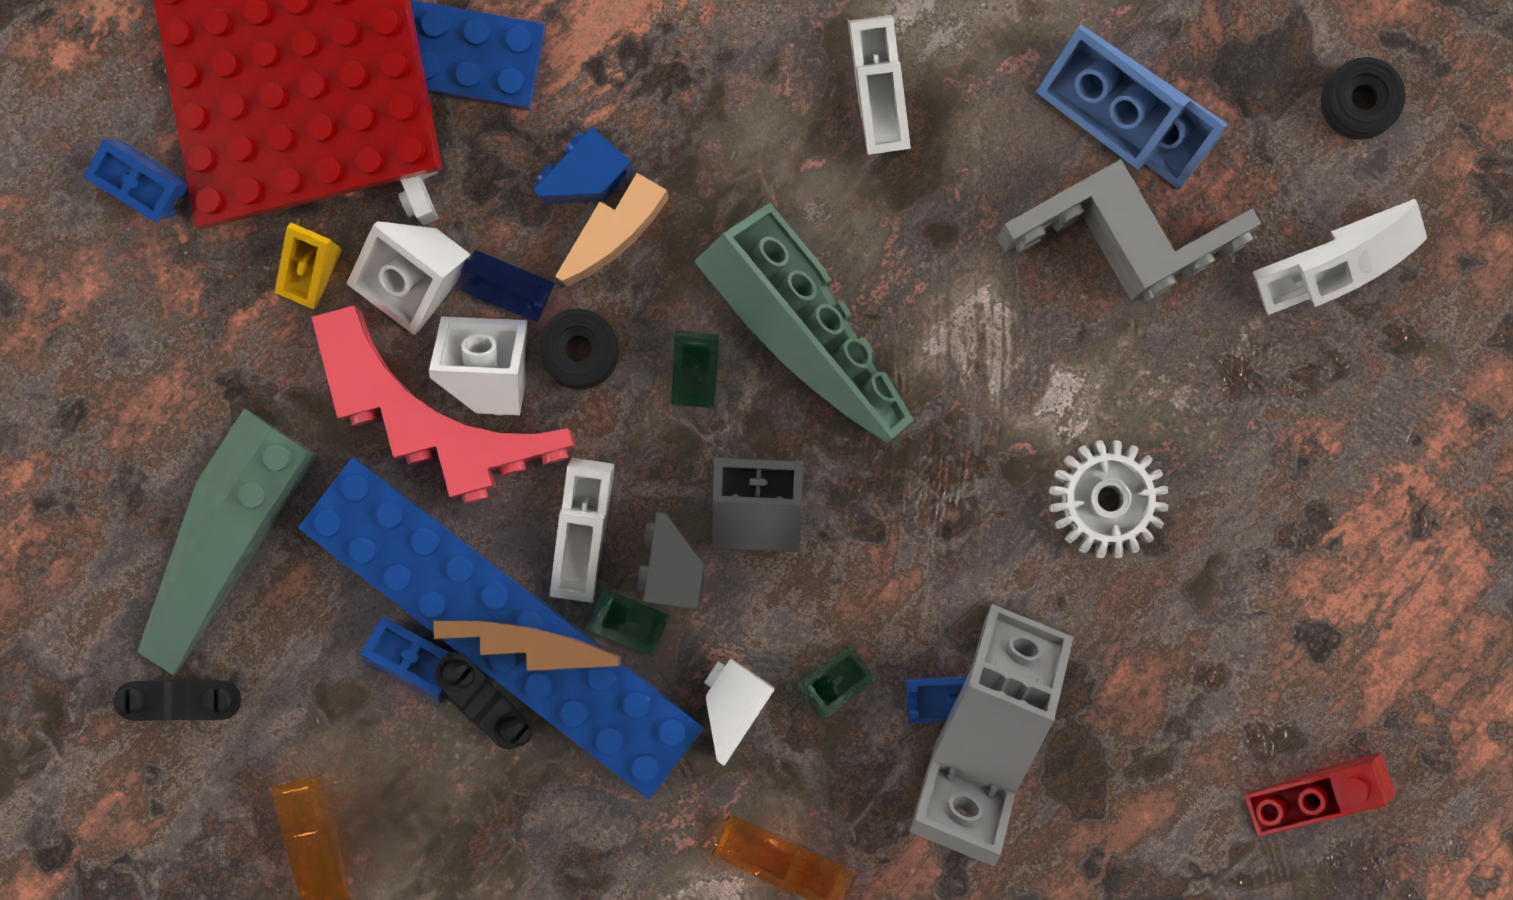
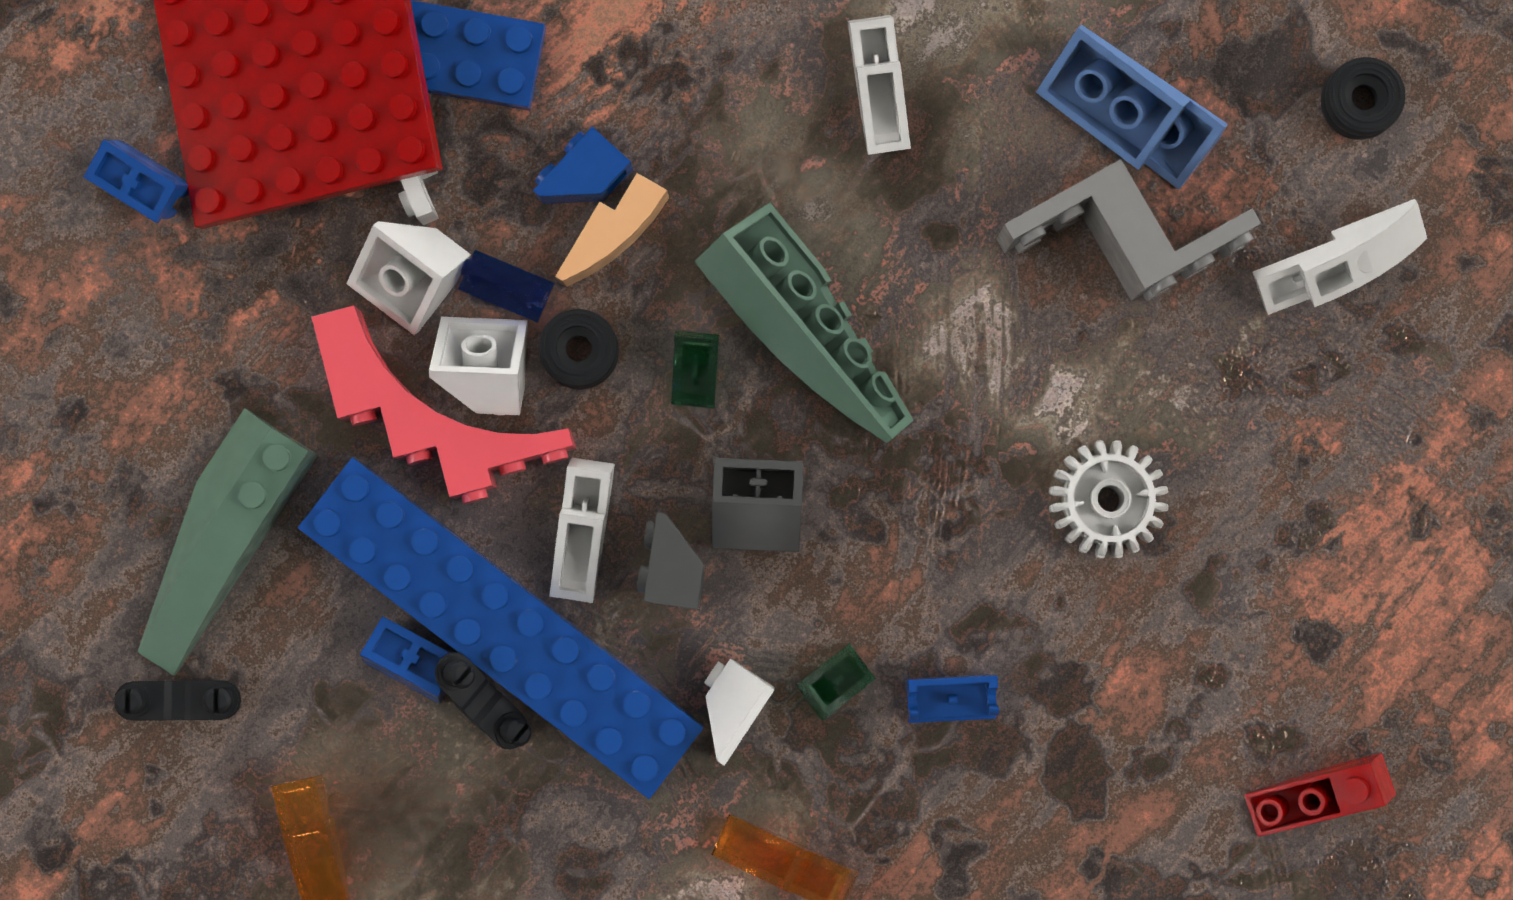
yellow slope [274,223,342,310] -> none
medium nougat slope [433,621,621,671] -> none
clear green slope [586,588,670,656] -> none
light grey bracket [909,604,1074,867] -> none

